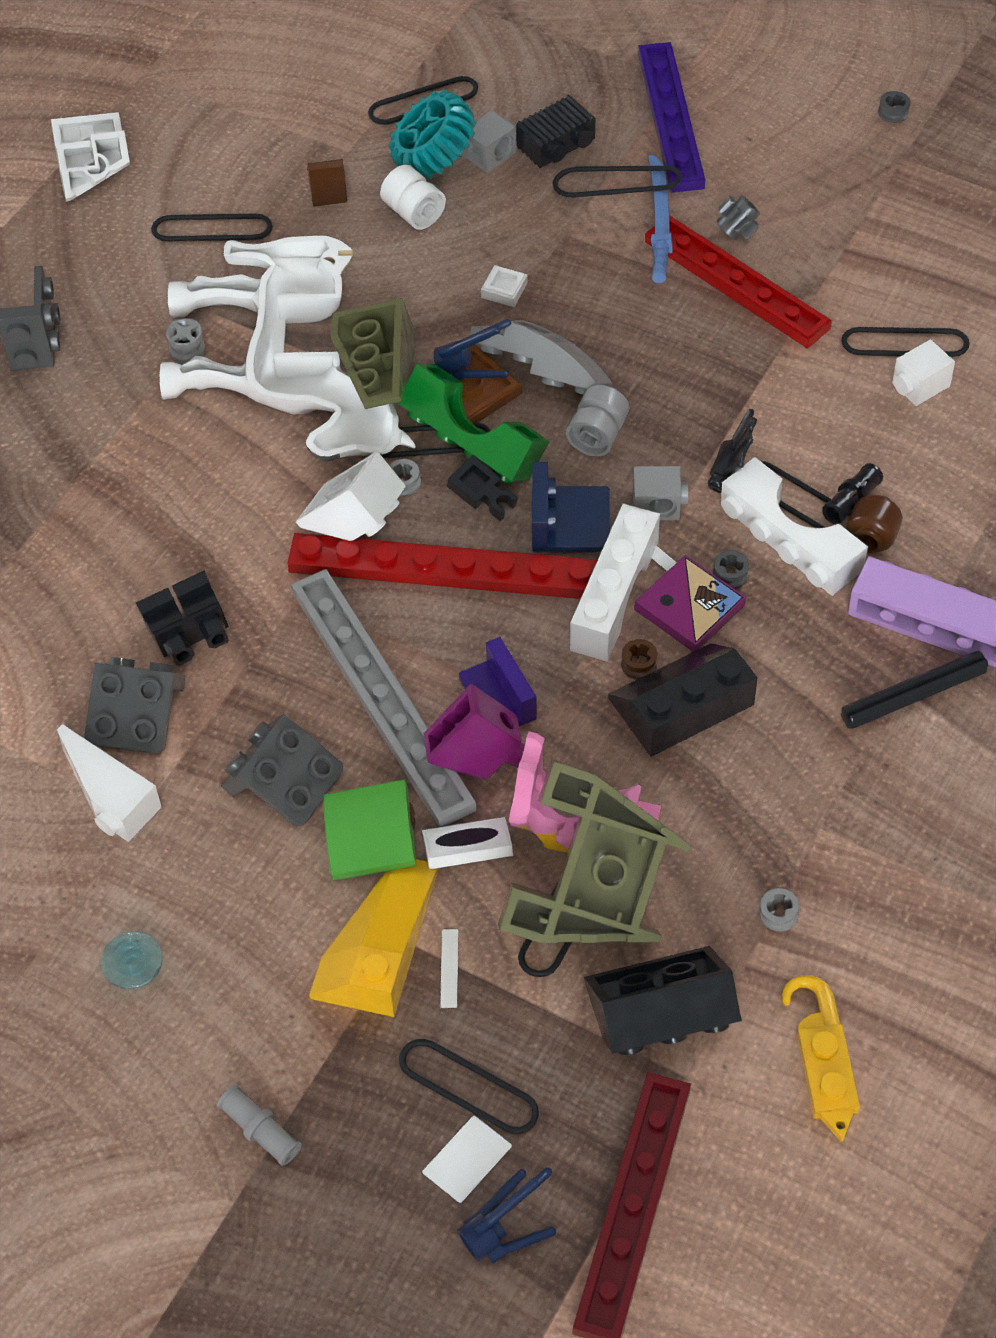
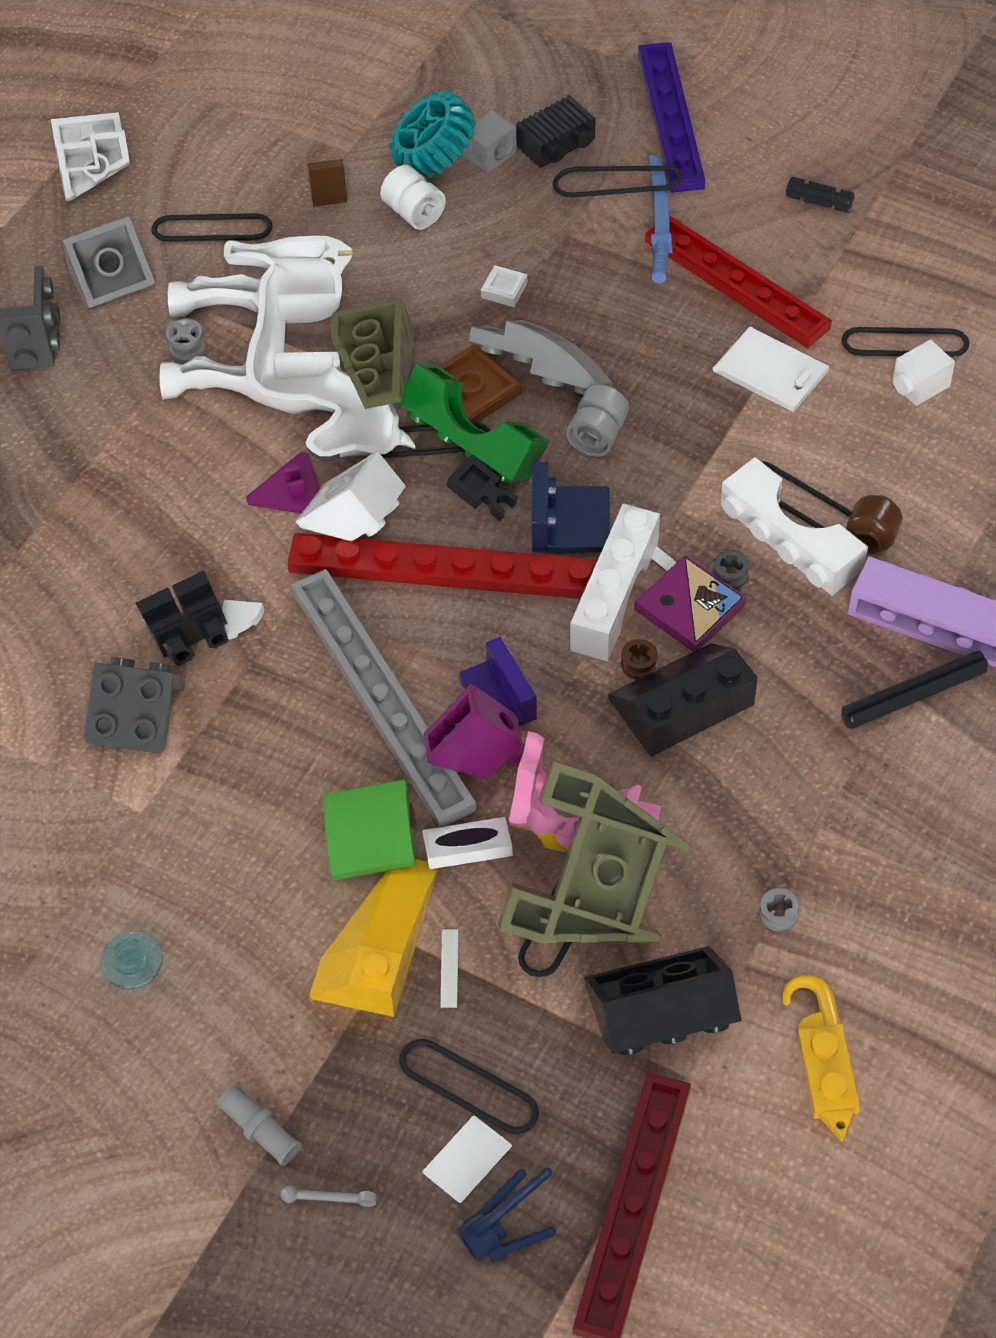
white slope [57,724,161,842] -> none
dark grey bracket [221,714,343,827] -> none
black piece [368,76,478,125] -> none
light grey bush [389,459,421,496] -> none
dark blue plant [433,319,511,380] -> none
light grey brick [633,466,688,520] -> none
black arm [707,409,757,493] -> none
dark grey gear [717,195,760,240] -> none
black pin [822,463,884,524] -> none
dark grey bush [878,91,911,123] -> none
none -> light grey slope [62,216,155,308]
none -> white tile [222,600,265,639]
none -> magenta piece [246,452,320,514]
none -> light grey hinge [280,1184,377,1207]
none -> white container [712,327,829,412]
none -> black axle [786,177,855,213]

